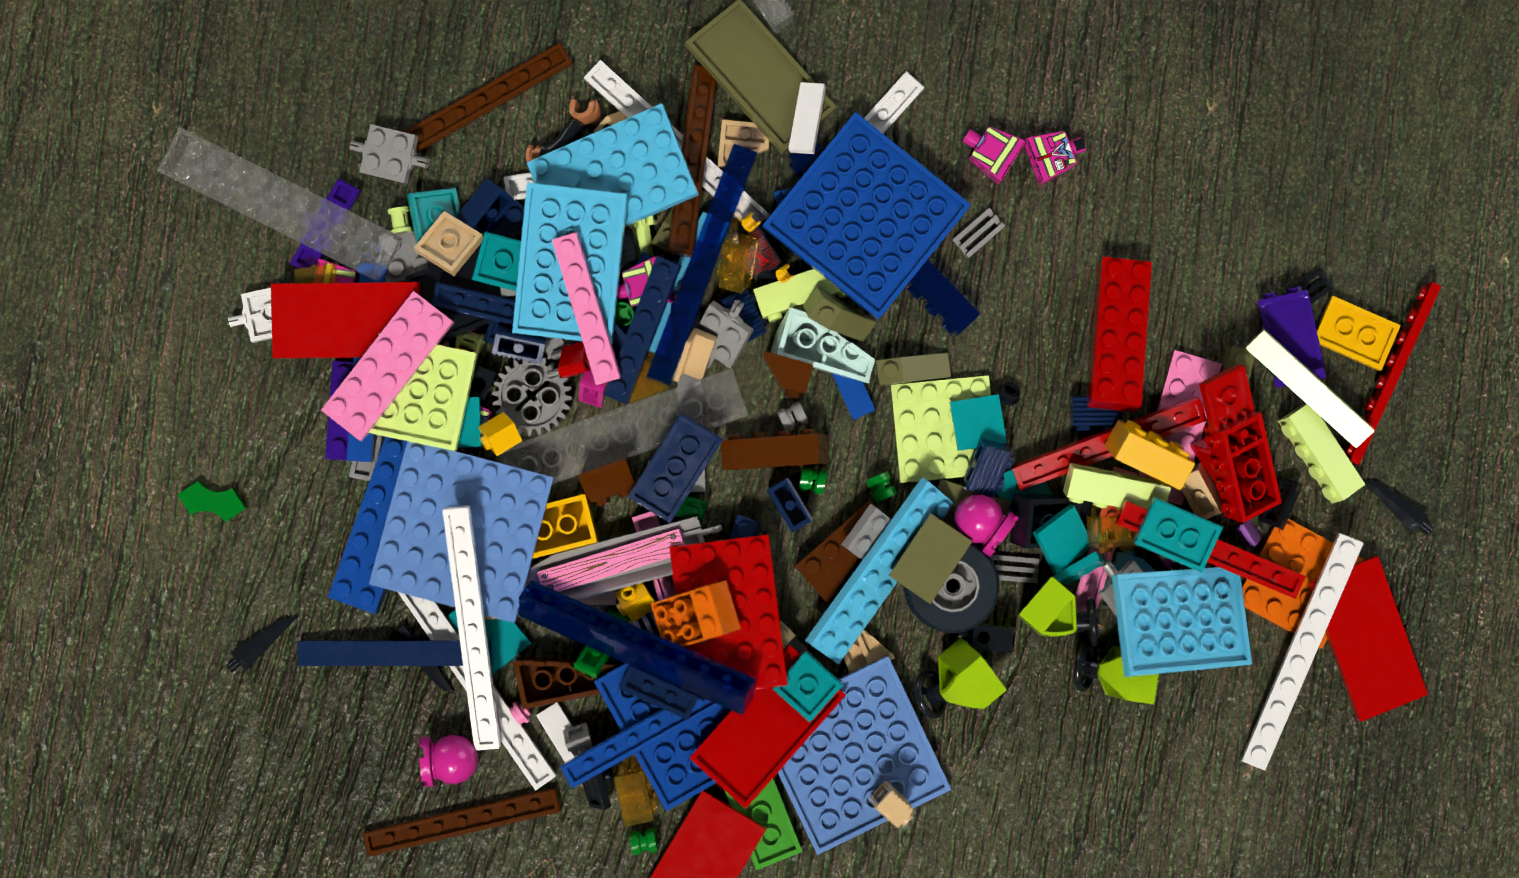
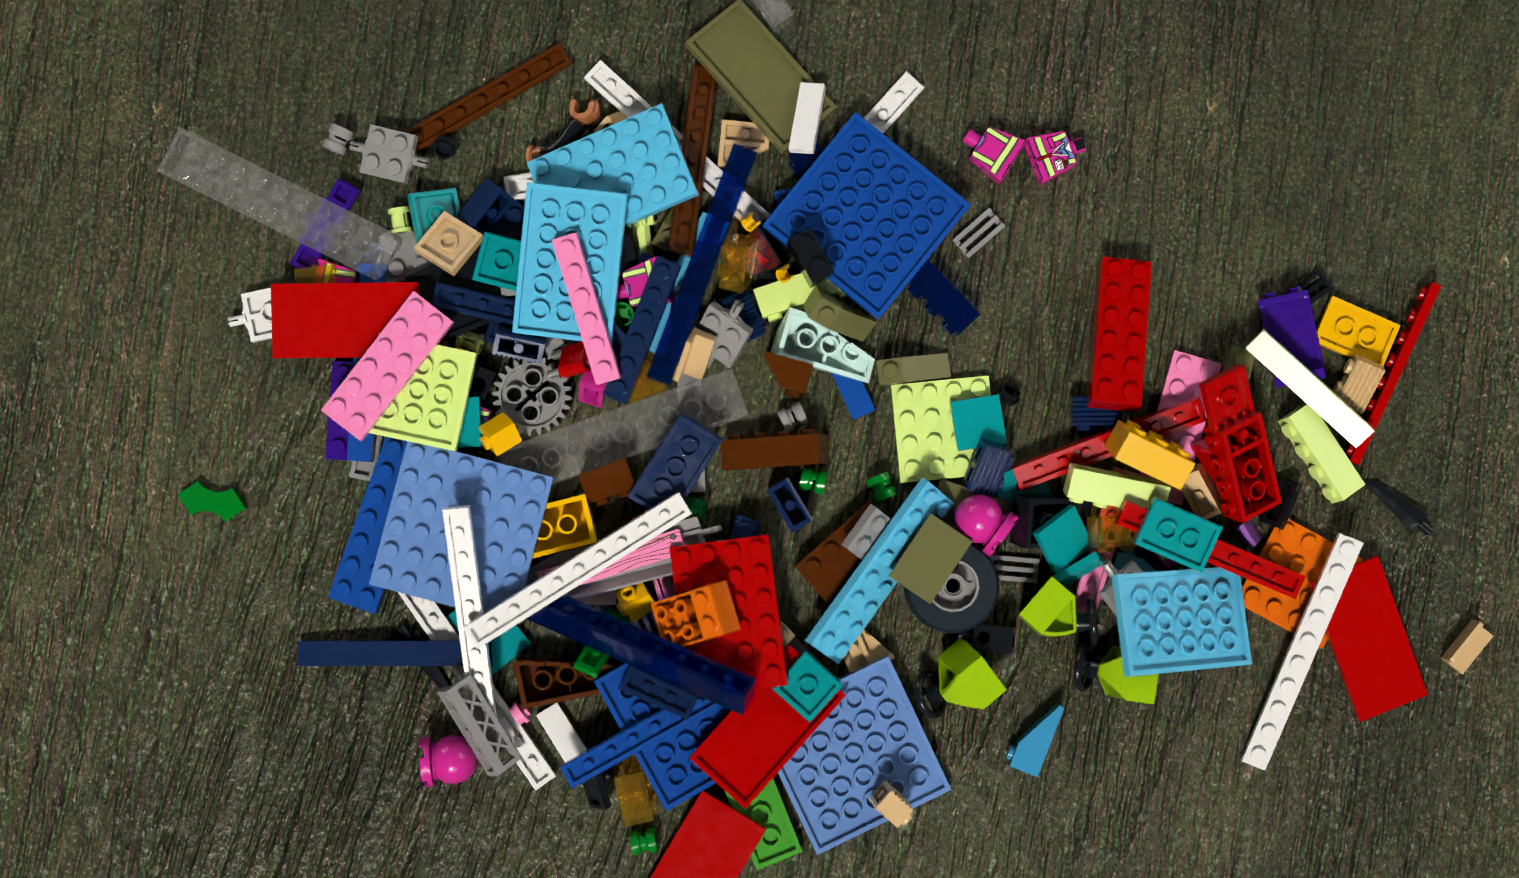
black bar [226,616,299,673] -> none
reddish brown tile [362,787,562,857] -> none
light grey tile [563,722,593,757] -> none
none -> light grey wheel [321,123,354,156]
none -> black plate [433,135,458,159]
none -> light grey fence [437,675,521,776]
none -> white plate [463,492,692,649]
none -> black brick [787,228,835,288]
none -> dark azure slope [1005,704,1065,777]
none -> tan brick [1332,354,1385,414]
none -> tan panel [1441,620,1493,674]

